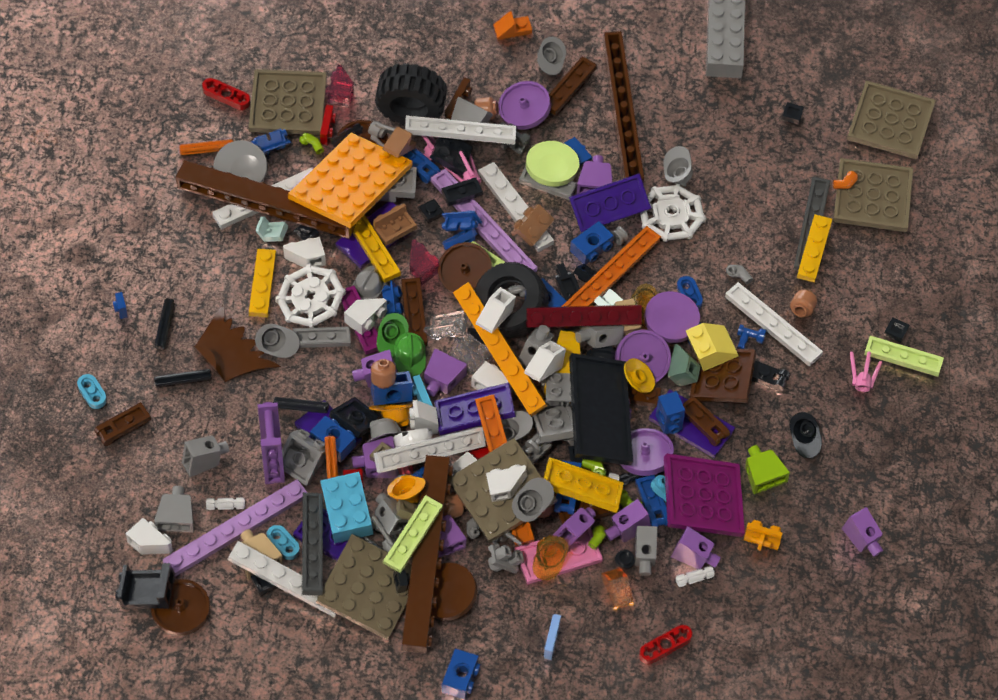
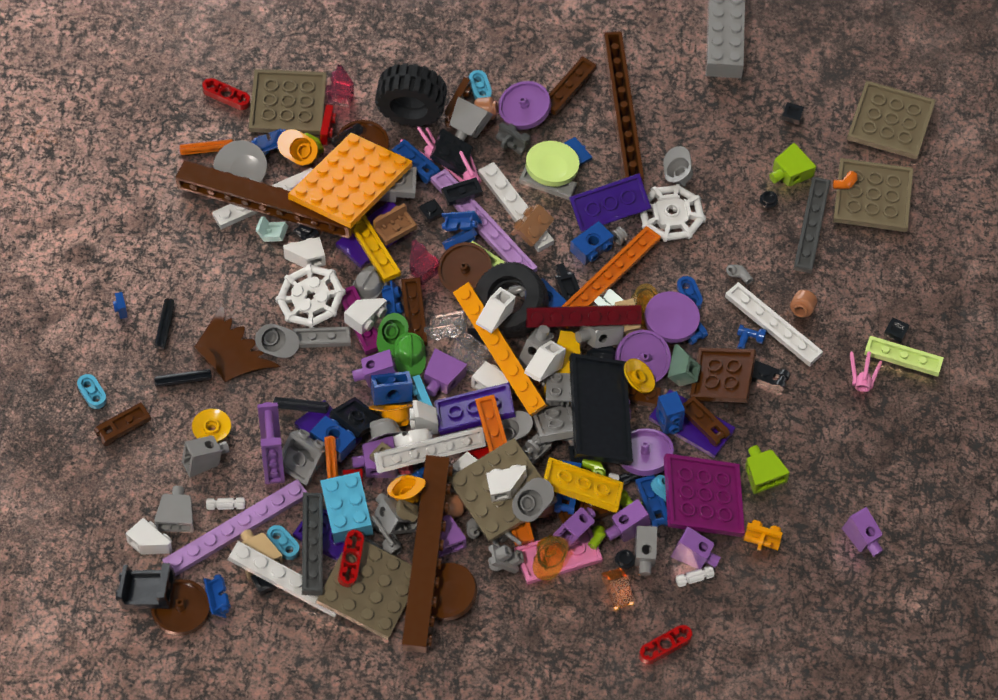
yellow plate [249,249,276,318] -> none
light grey plant [368,120,395,147] -> none
nougat head [371,359,396,389] -> none
medium nougat slope [382,127,417,158] -> none
yellowish green plate [383,495,443,573] -> none
black plate [393,568,410,593] -> none
white plate [405,115,516,144] -> none
blue brick [442,648,481,700] -> none
orange slope [493,11,532,40] -> none
light grey piece [537,36,566,75] -> none
light blue tile [544,614,561,660] -> none
black plate [573,264,597,283] -> none
medium lavender torso [577,155,612,194] -> none
light yellow slope [685,323,739,372] -> none
black piece [789,412,822,458] -> none
yellow plate [797,214,832,283] -> none
none -> yellow dish [192,408,231,443]
none -> blue hinge [204,574,231,618]
none -> light orange piece [277,129,318,166]
none -> red beam [338,530,364,587]
none -> medium azure plate [469,70,492,100]
none -> black plate [759,191,778,209]
none -> lime torso [769,143,816,187]

